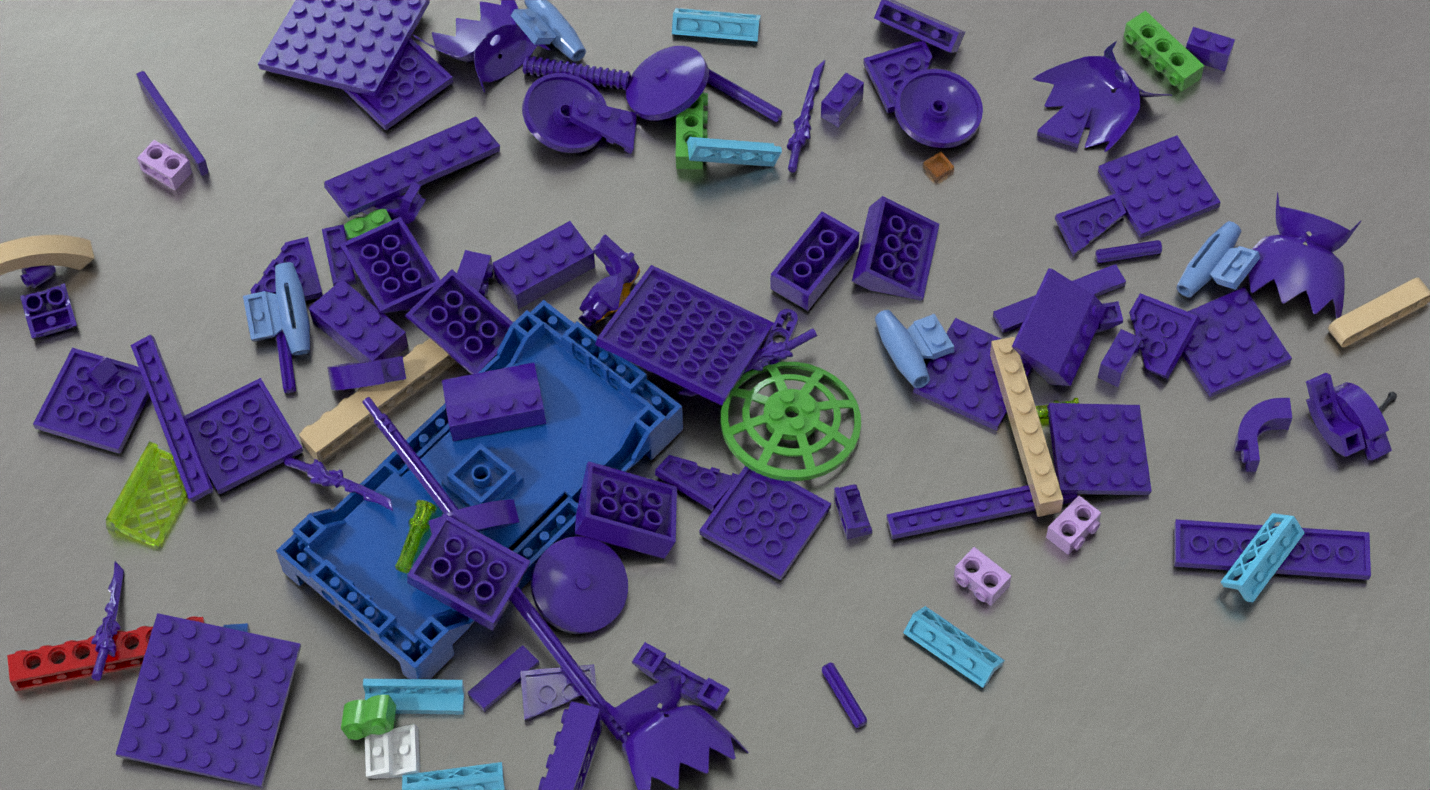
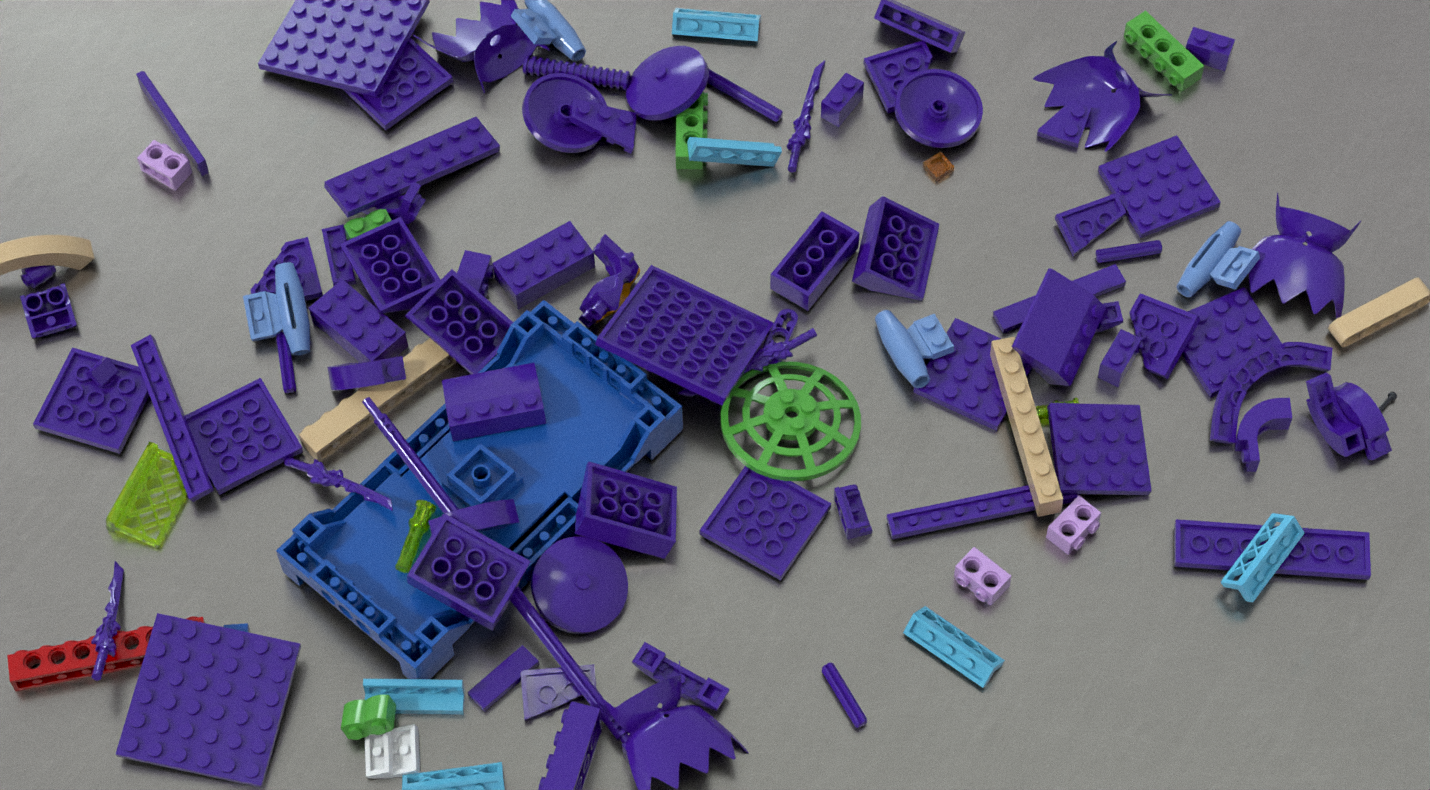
dark purple wing [655,455,738,511] -> none
none -> dark purple plate [1210,342,1333,445]

